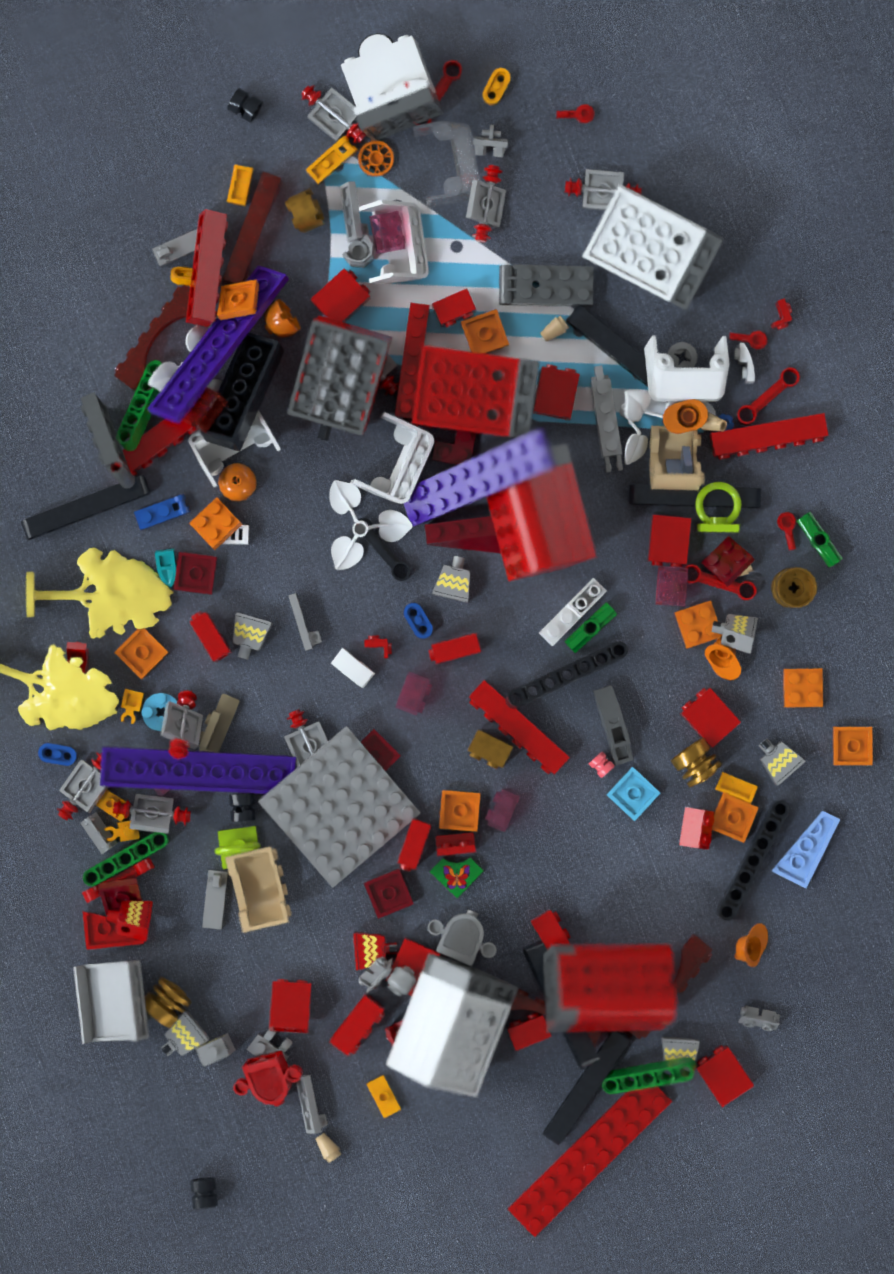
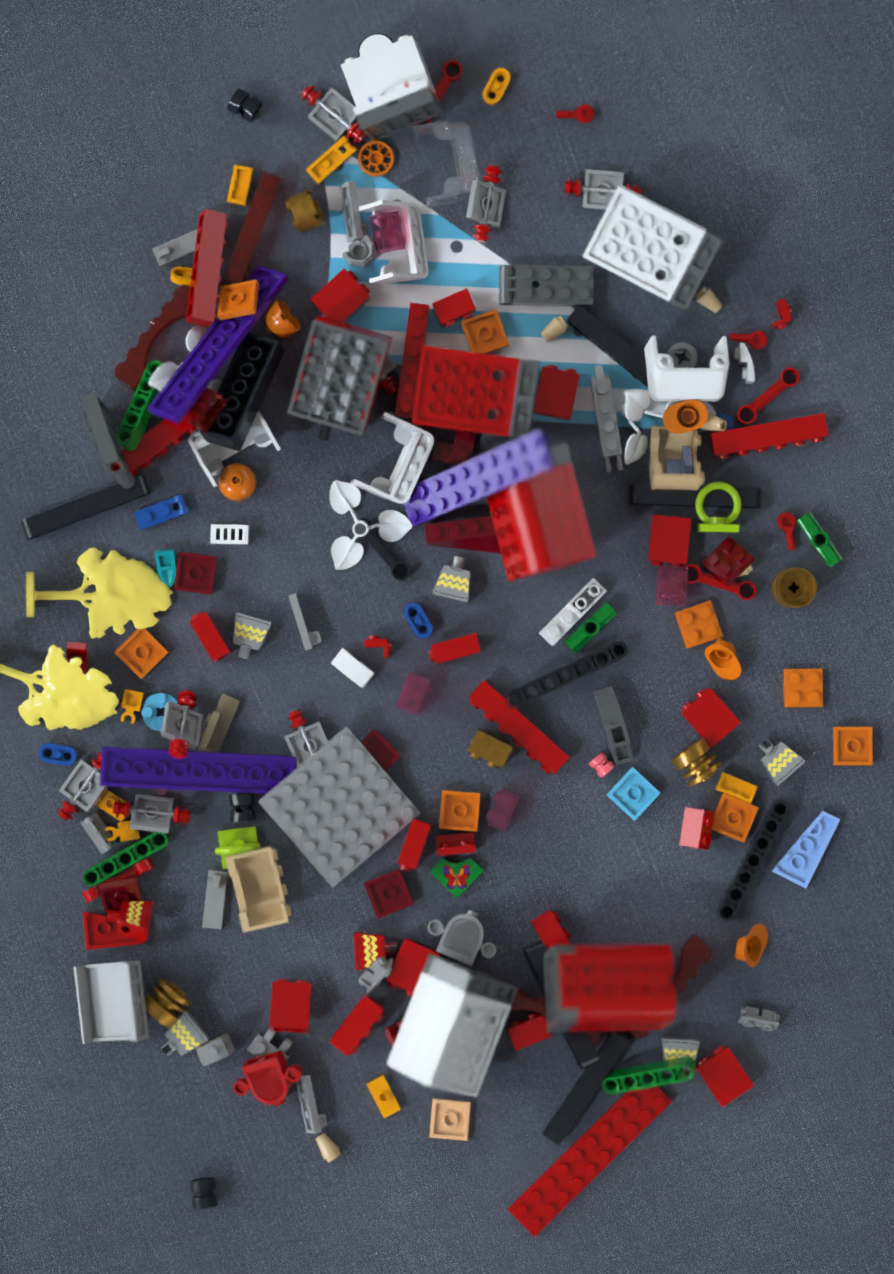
orange plate [189,497,243,550] -> none
light grey head [387,966,416,996] -> none
light grey hips [473,125,508,157] -> none
light grey torso [712,614,758,653] -> none
none -> light nougat tile [429,1098,471,1141]
none -> tan cone [694,285,722,313]

